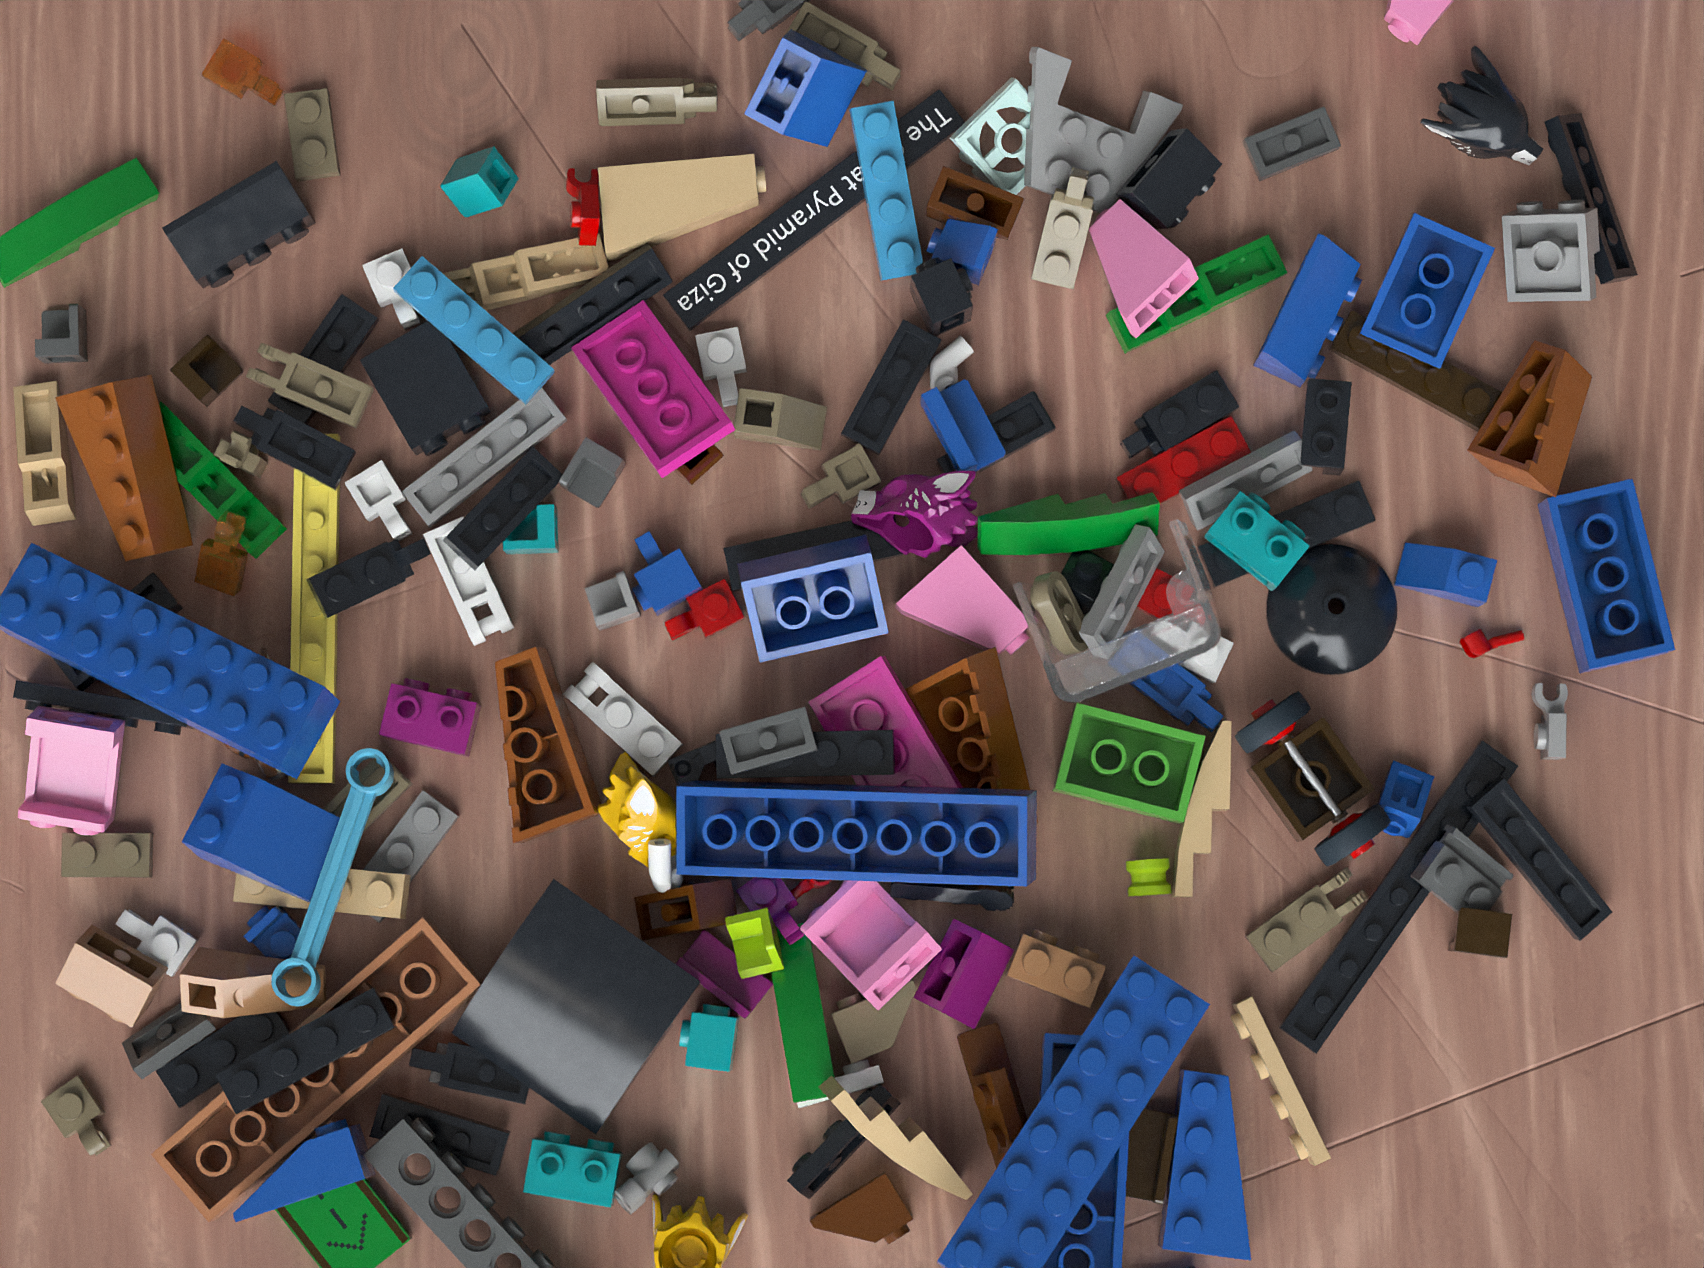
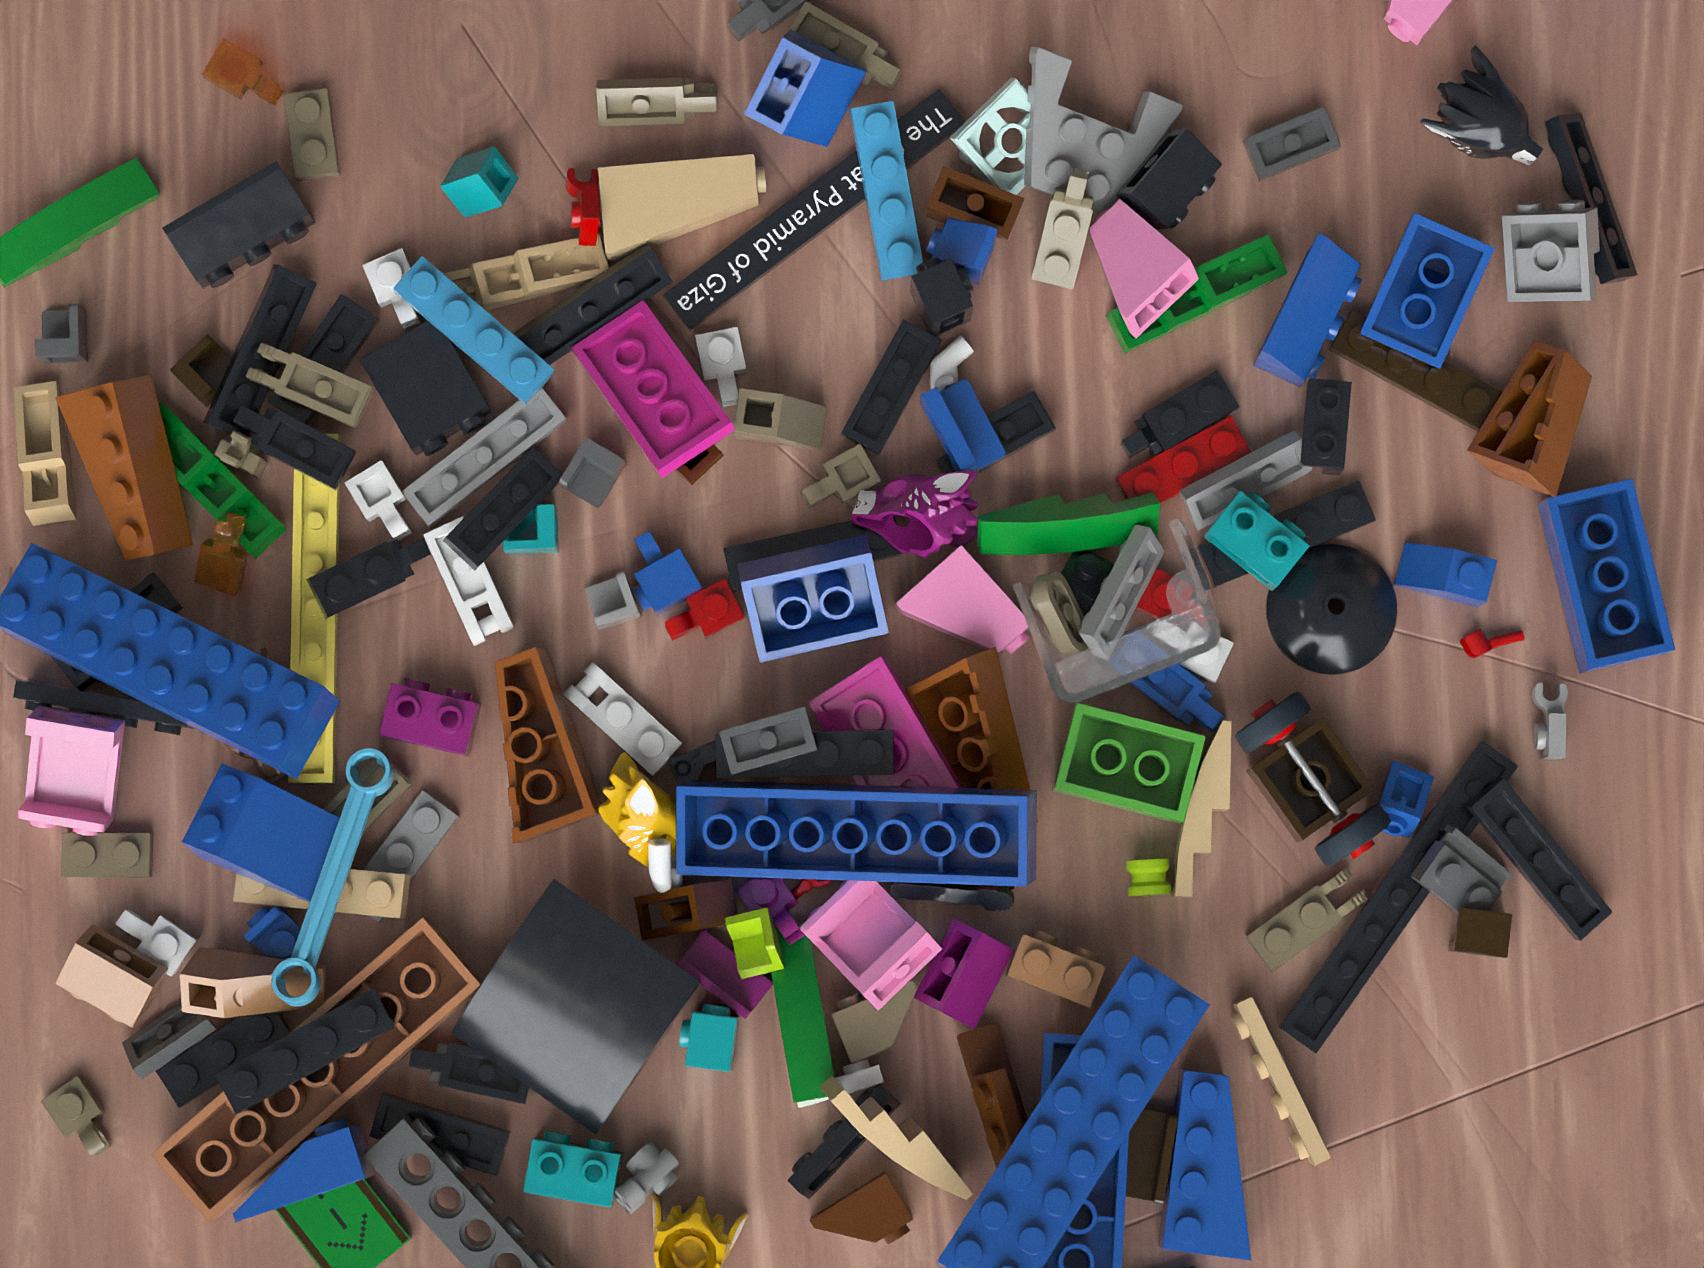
none -> black plate [203,264,317,436]

